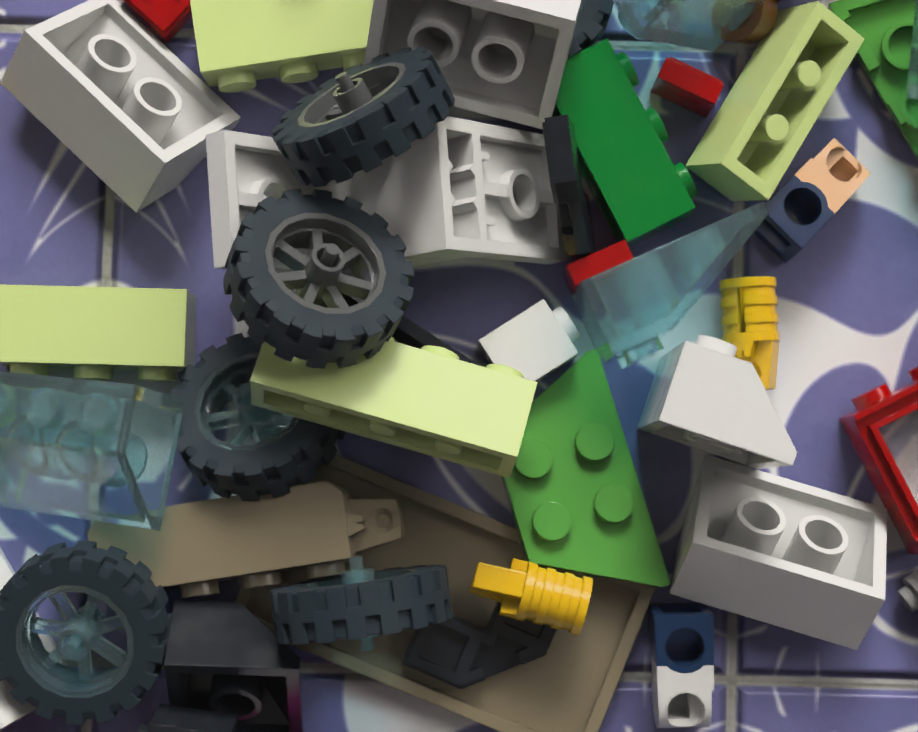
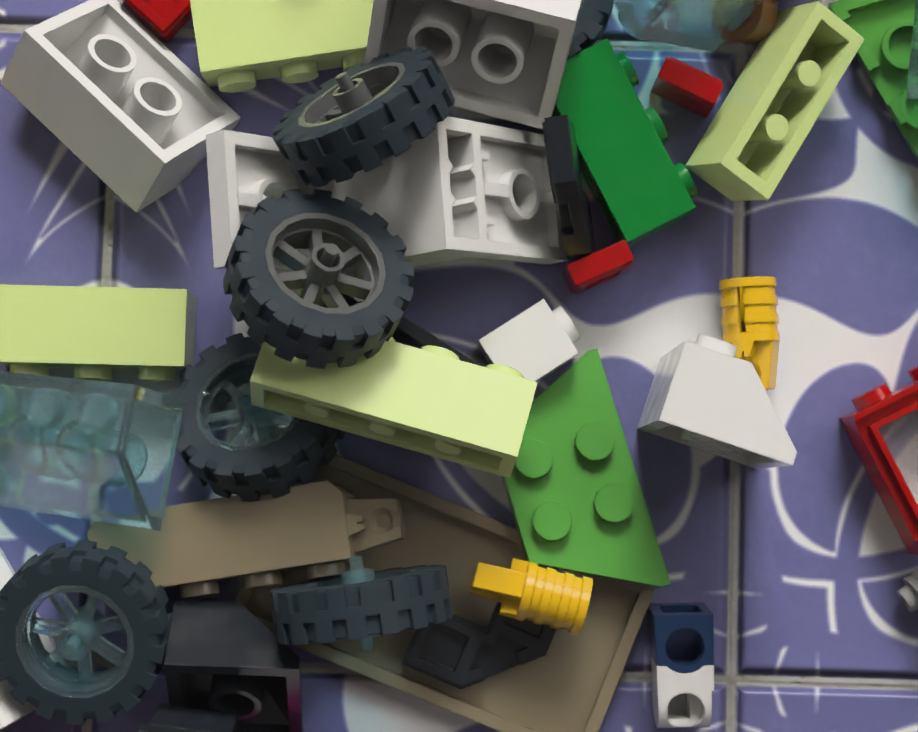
clear light blue slope [571,201,769,370] -> none
white slope [670,454,887,650] -> none
leg [745,138,871,263] -> none

